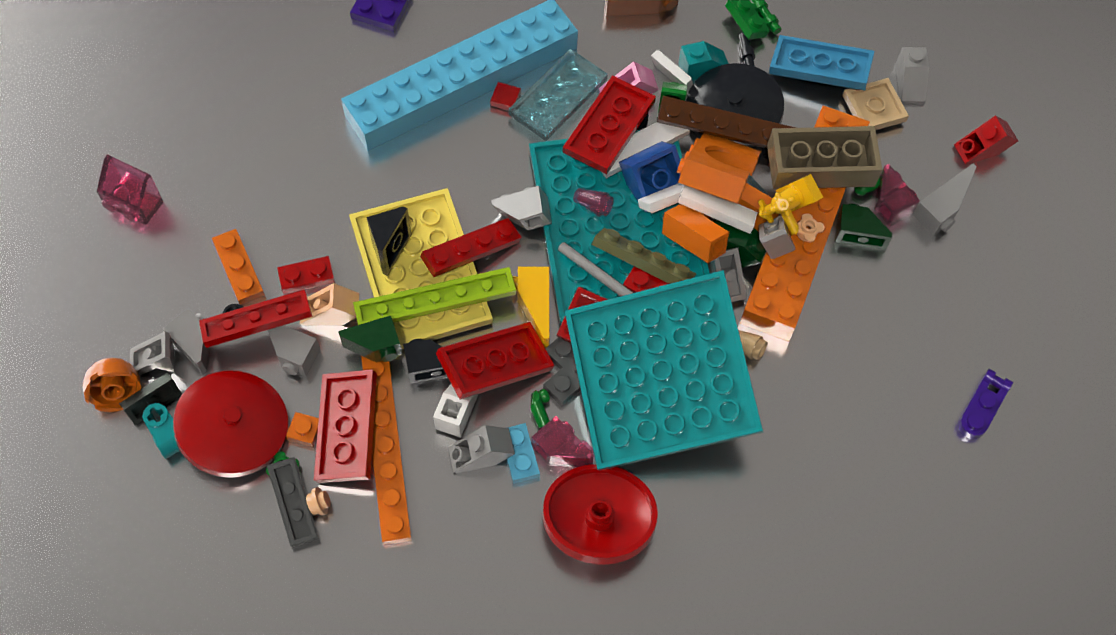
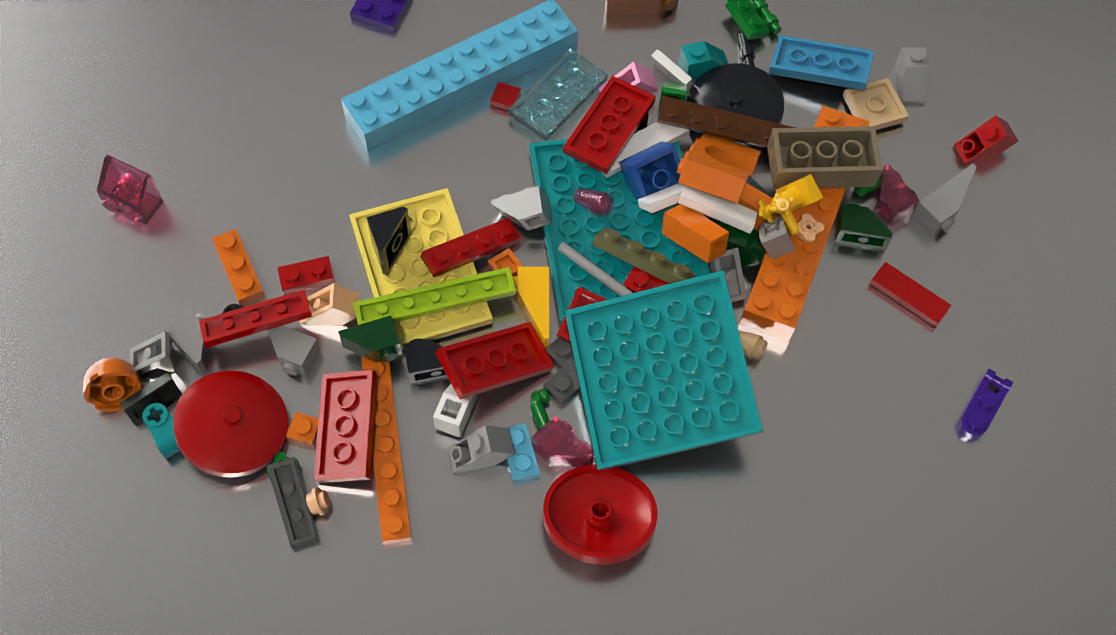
none -> orange plate [488,248,523,276]
none -> red tile [870,262,951,327]

